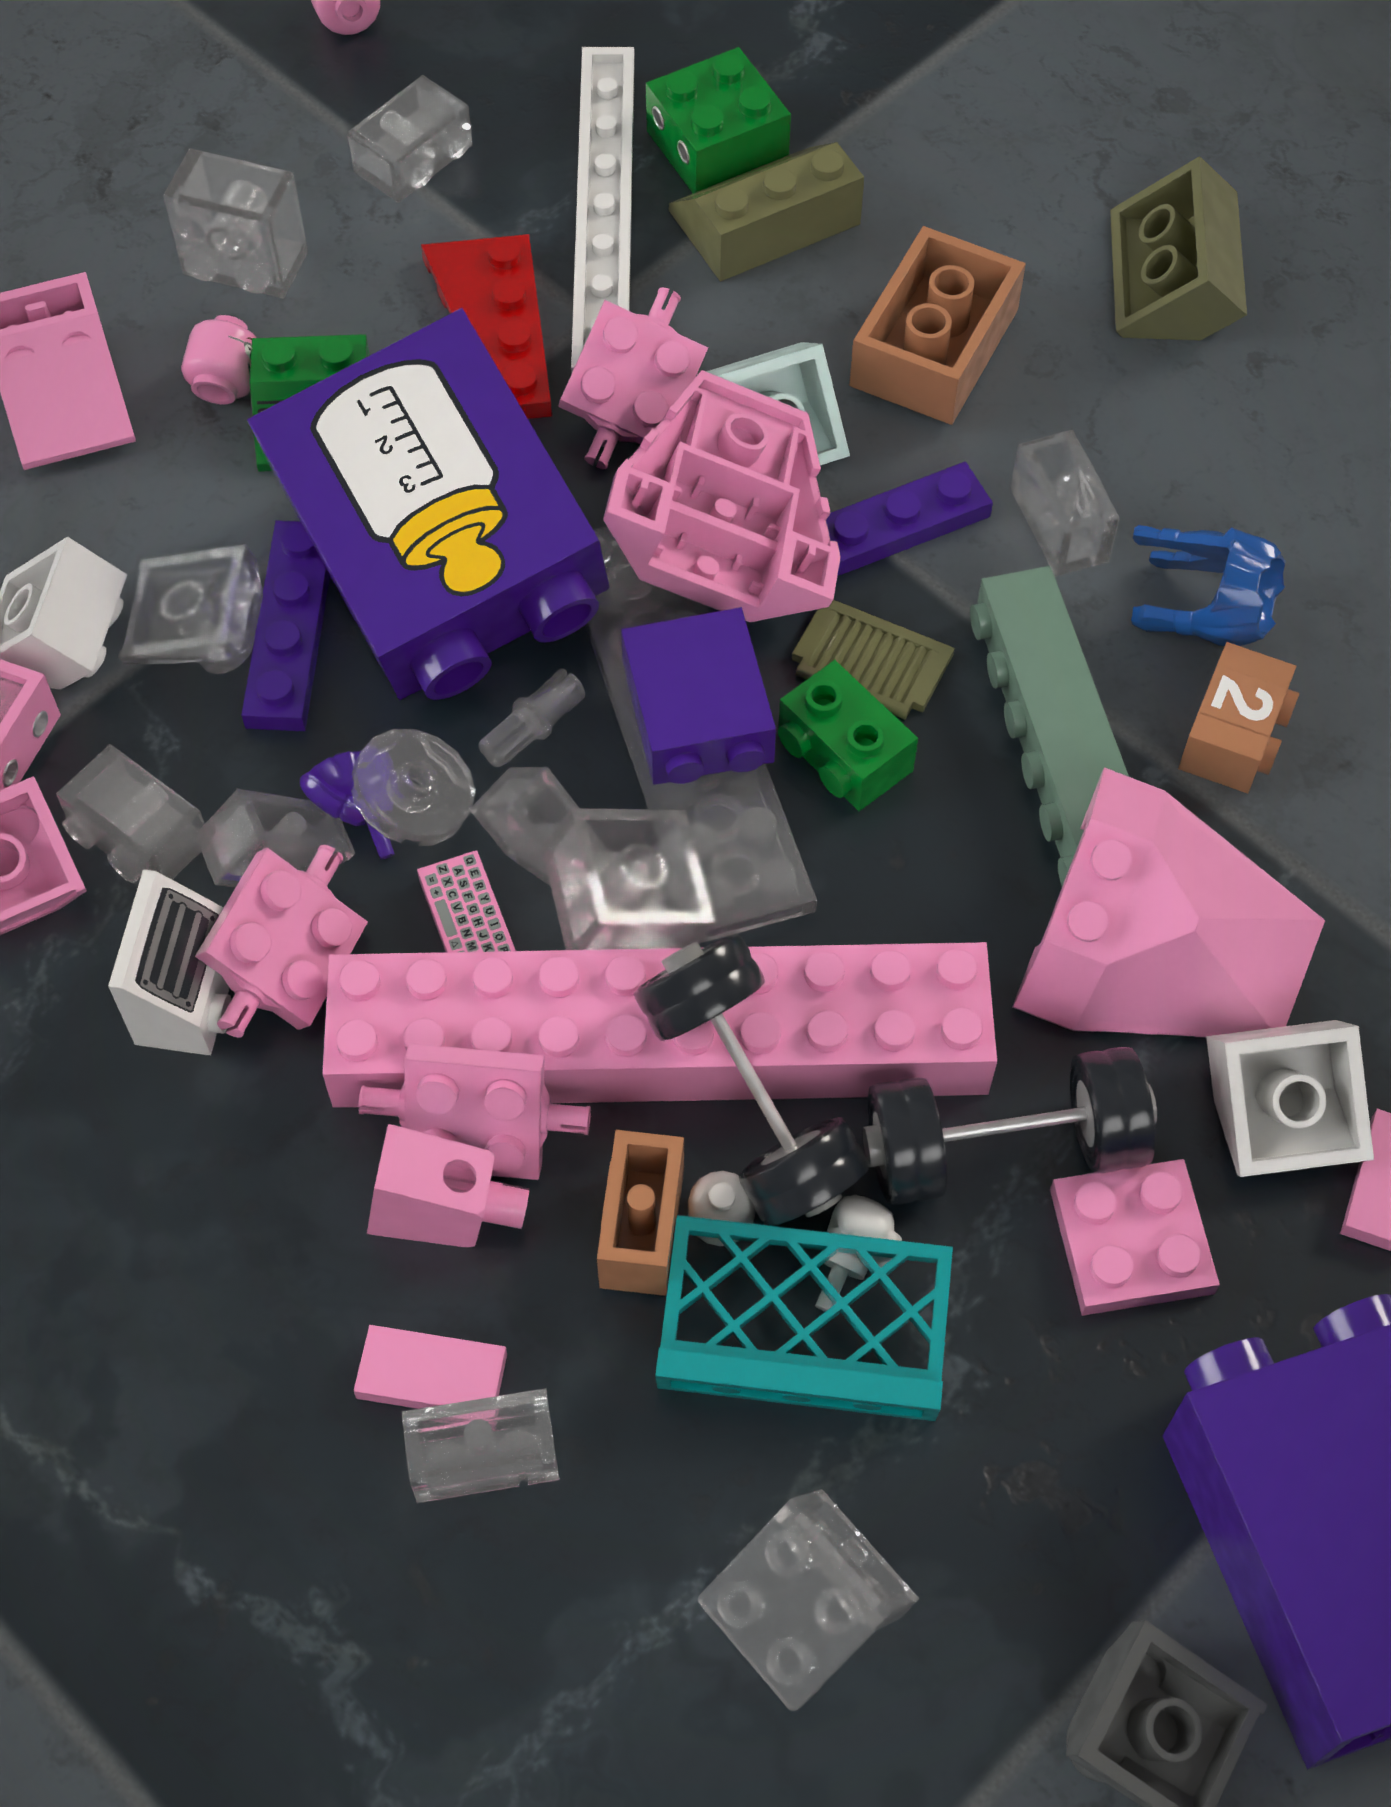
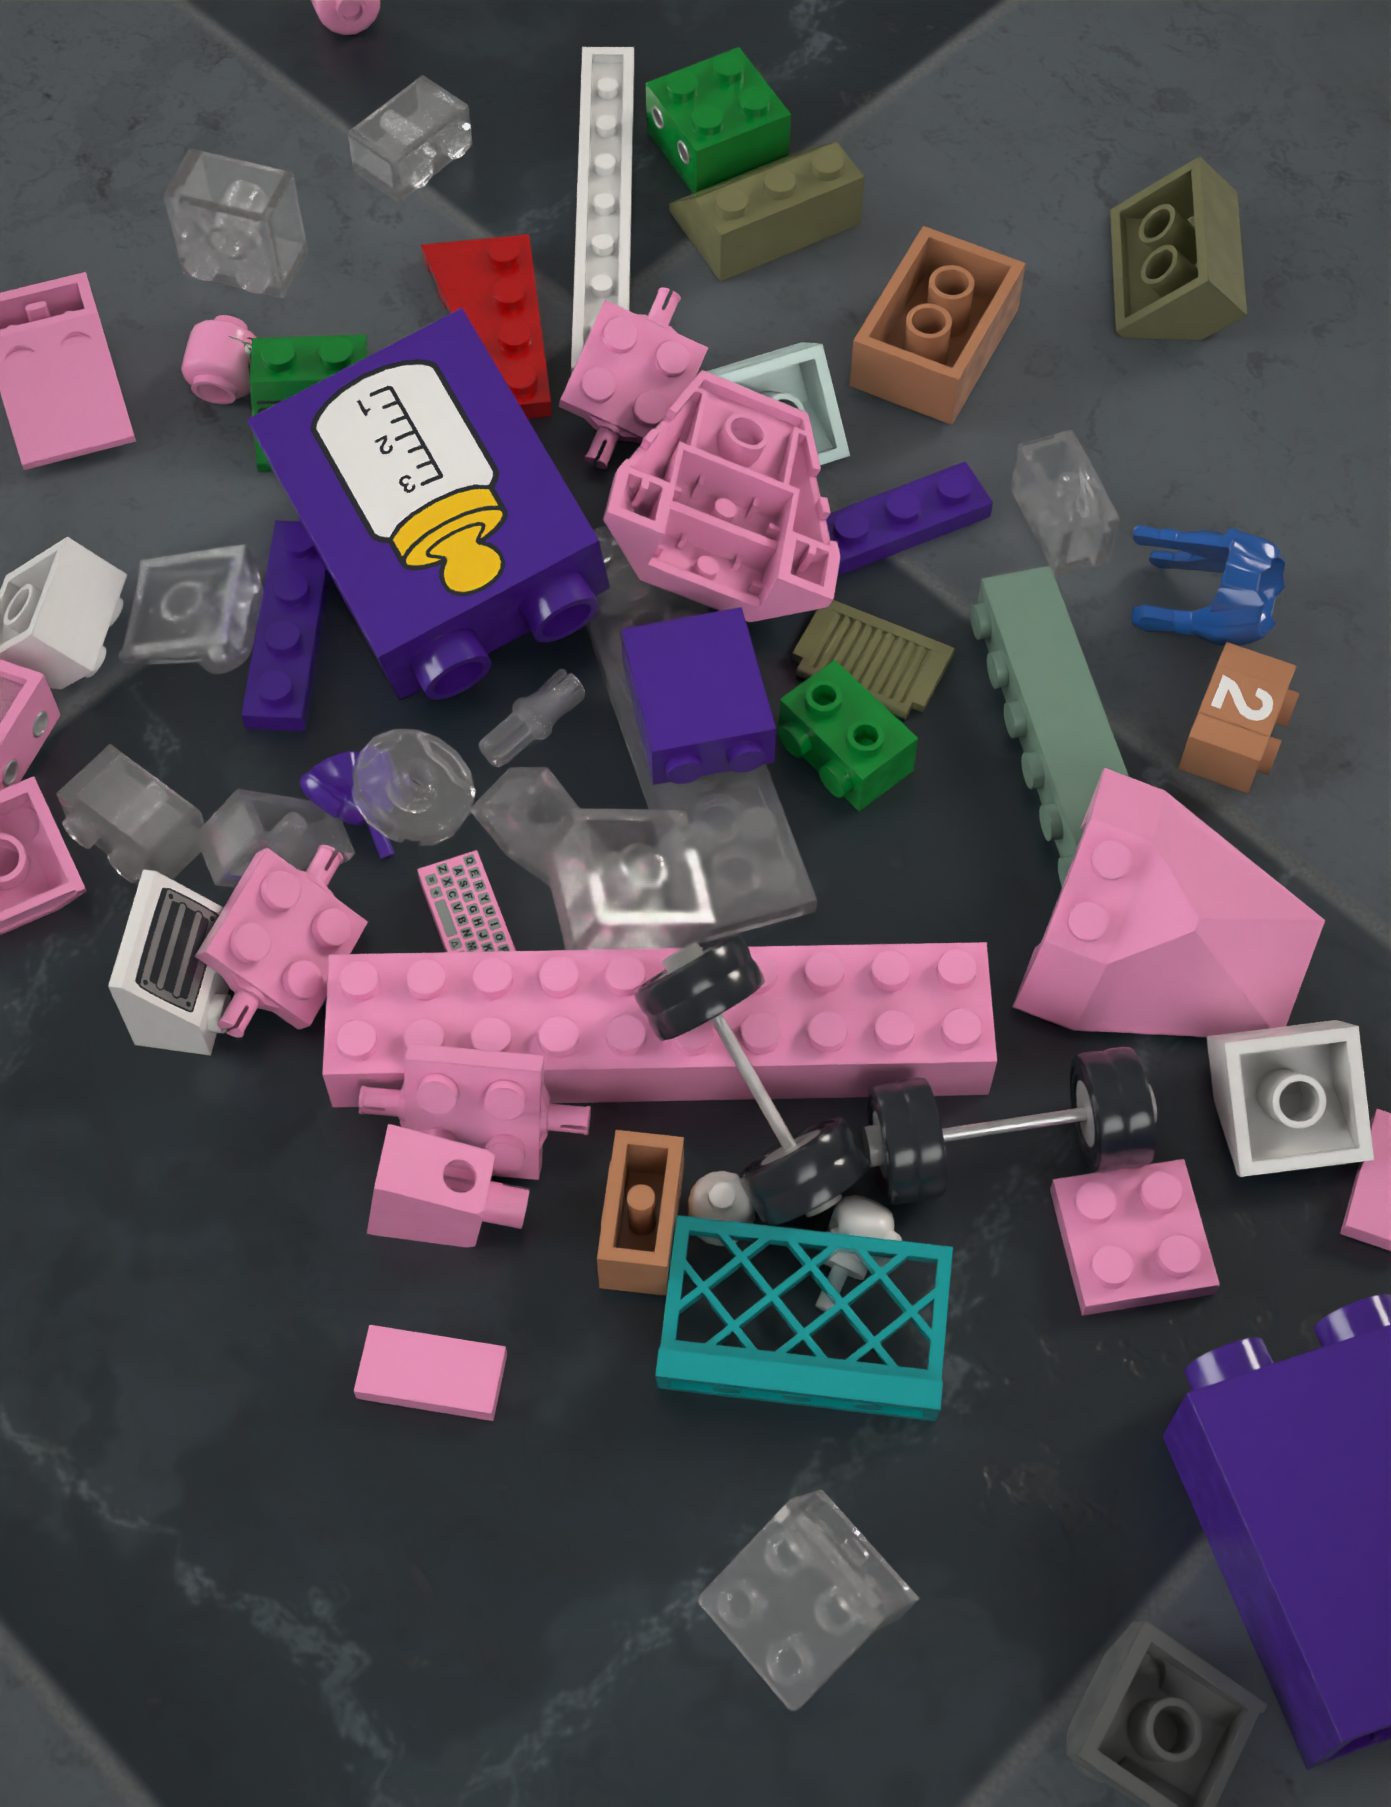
clear brick [402,1388,559,1503] -> none

